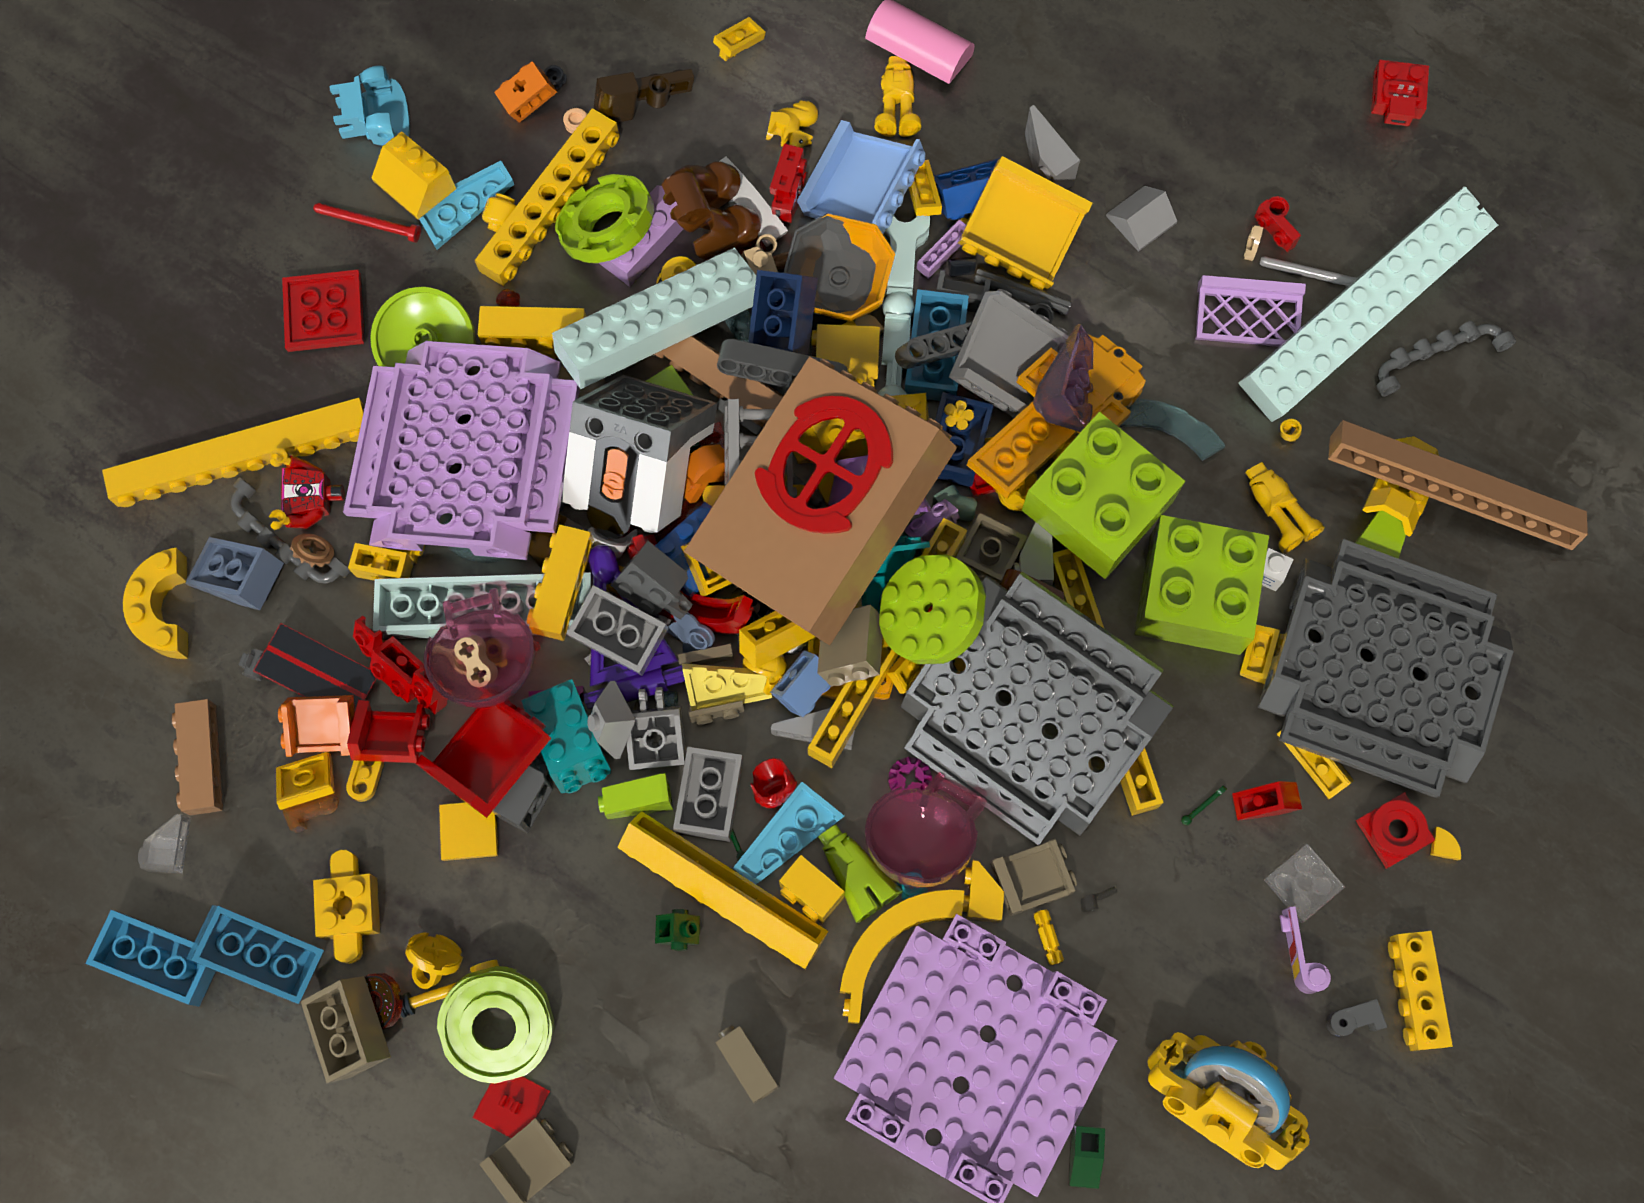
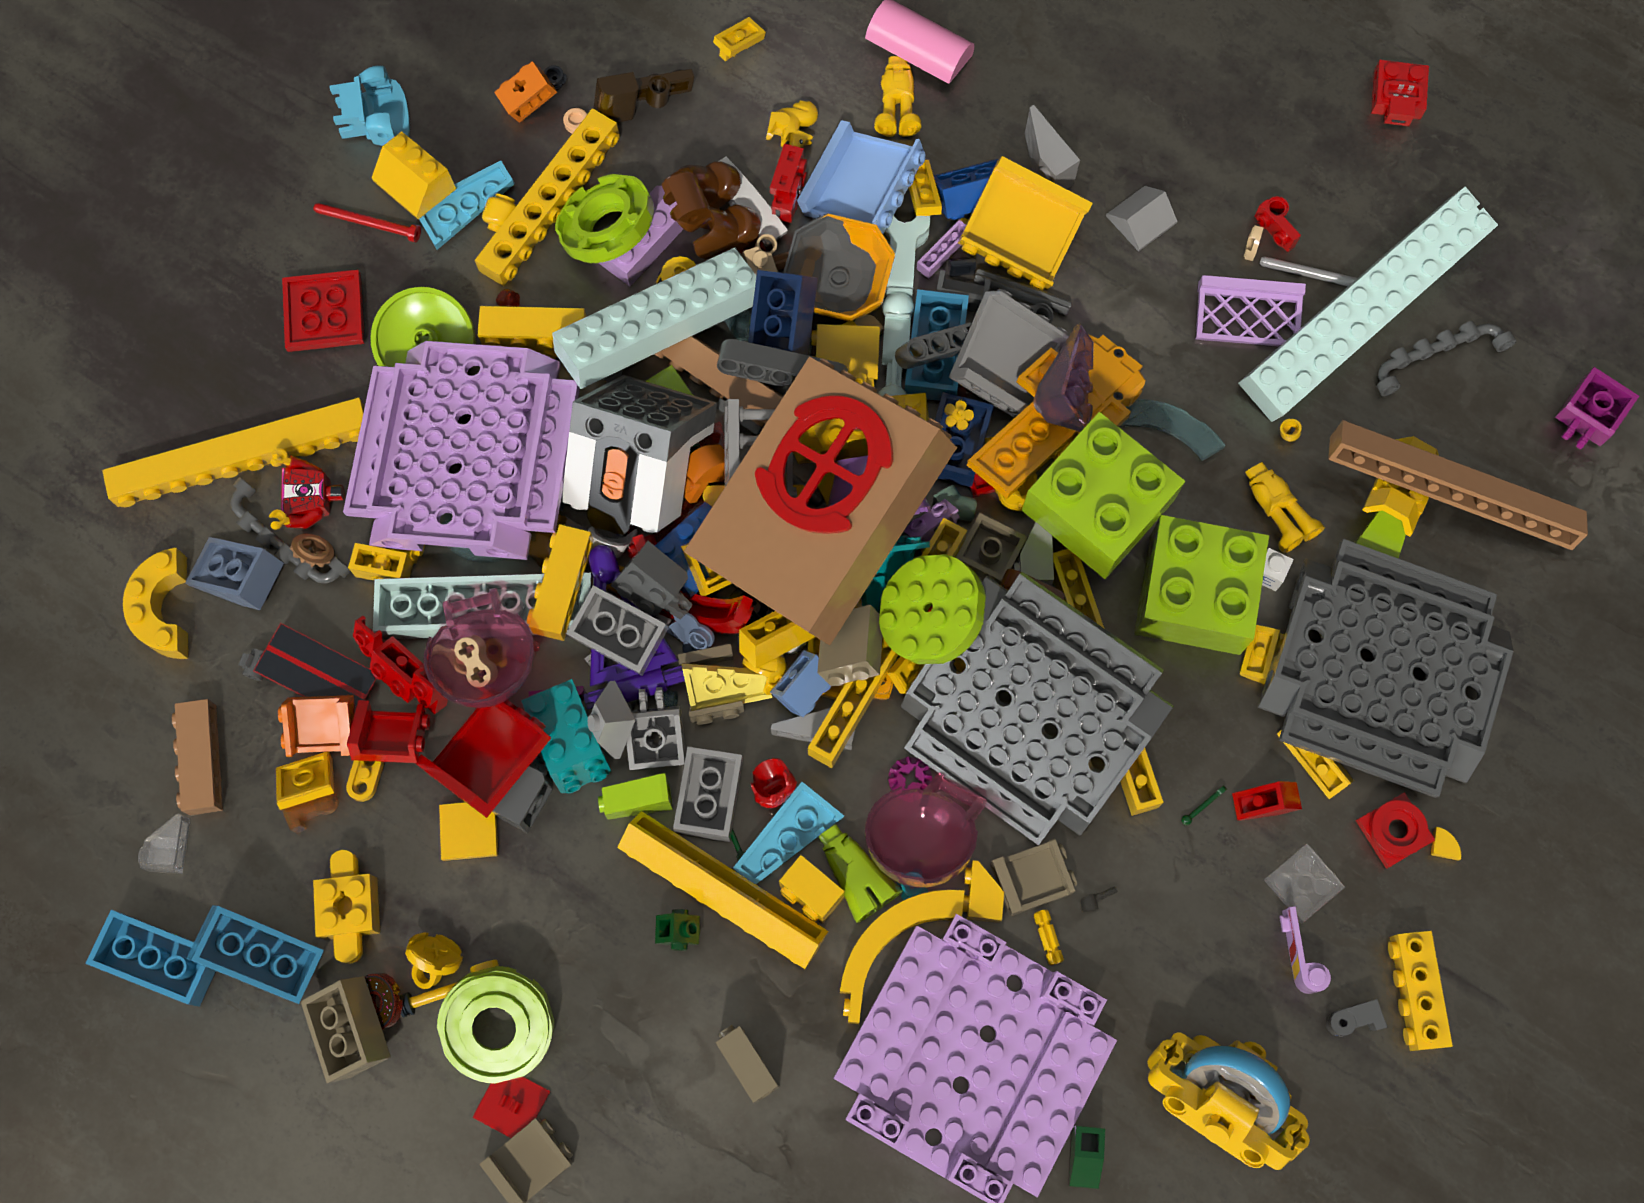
none -> magenta hinge [1555,367,1639,449]

